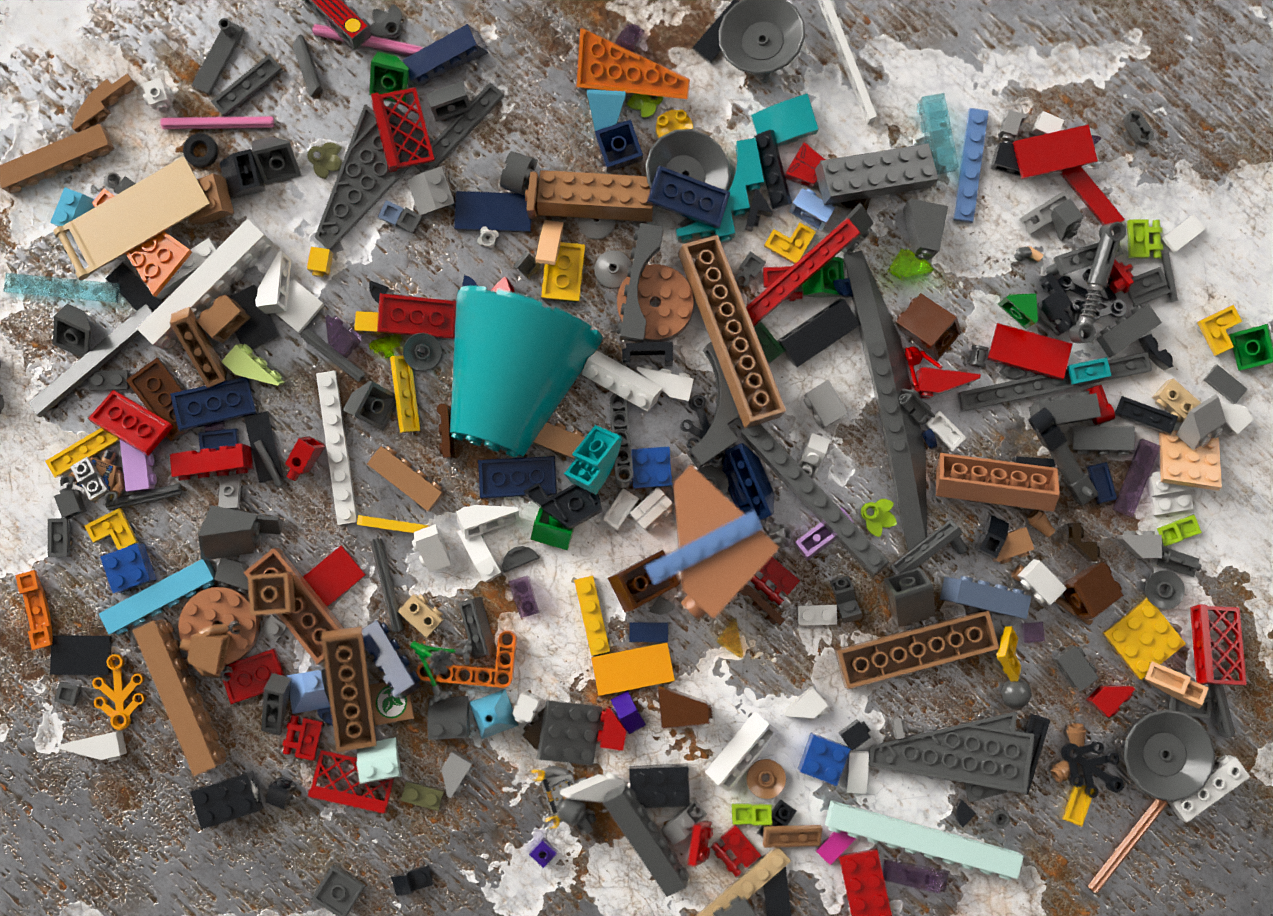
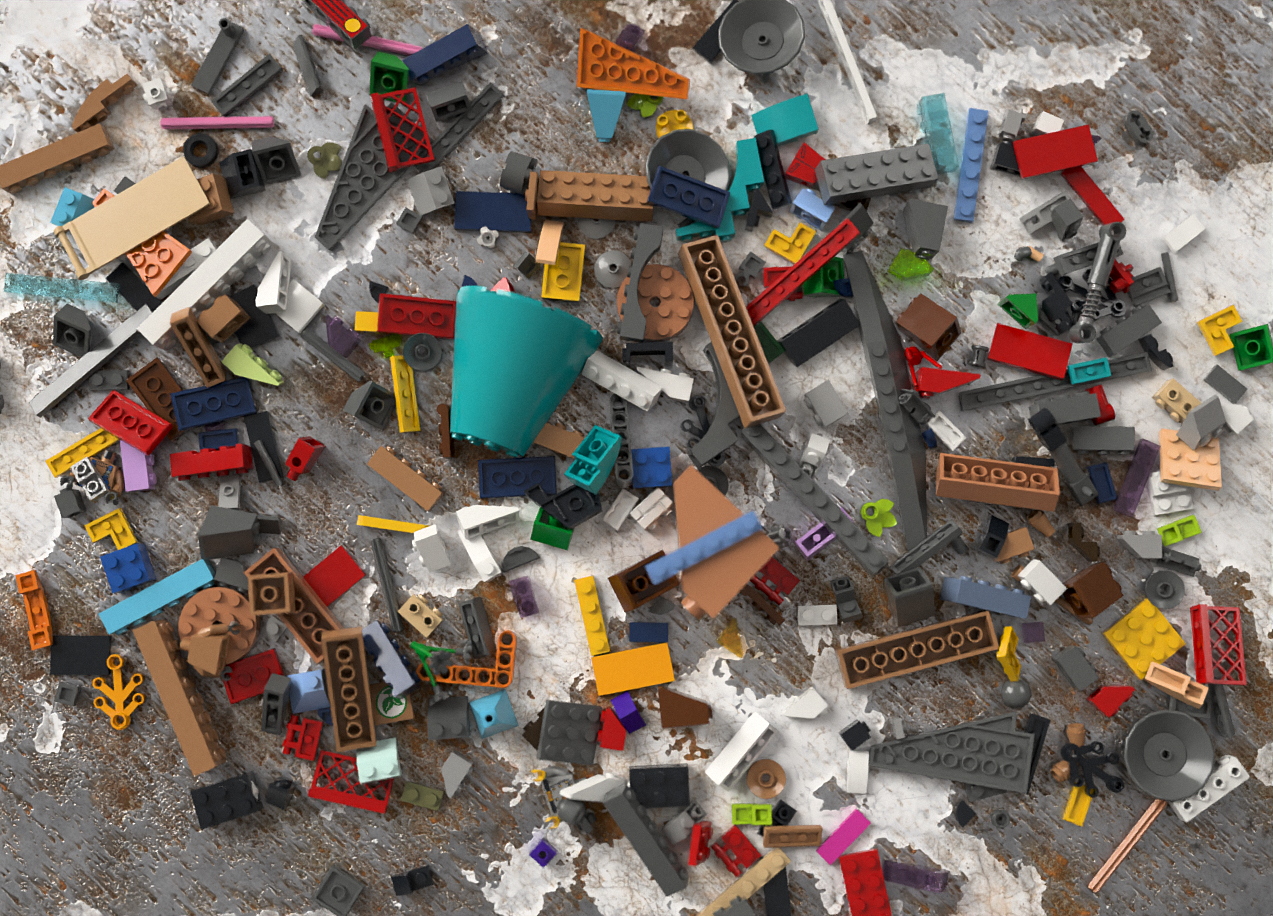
dark grey plate [48,518,70,557] -> none
white slope [58,730,127,762] -> none
light grey hinge [104,172,121,188] -> none
dark grey axle [105,484,182,511] -> none
yellow brick [307,247,333,277] -> none
white plate [316,371,358,525] -> none
dark grey plate [370,4,402,39] -> none
sand blue plate [378,200,404,226] -> none
white brick [512,691,541,724] -> none
dark blue slope [594,119,643,173] -> none
dark blue wedge [722,443,774,521] -> none
blue brick [798,732,850,786] -> none
light aqua brick [825,800,1024,880] -> none
dark grey tile [999,366,1027,379] -> none
black tile [1115,396,1178,435] -> none
lime plate [1127,219,1163,259] -> none

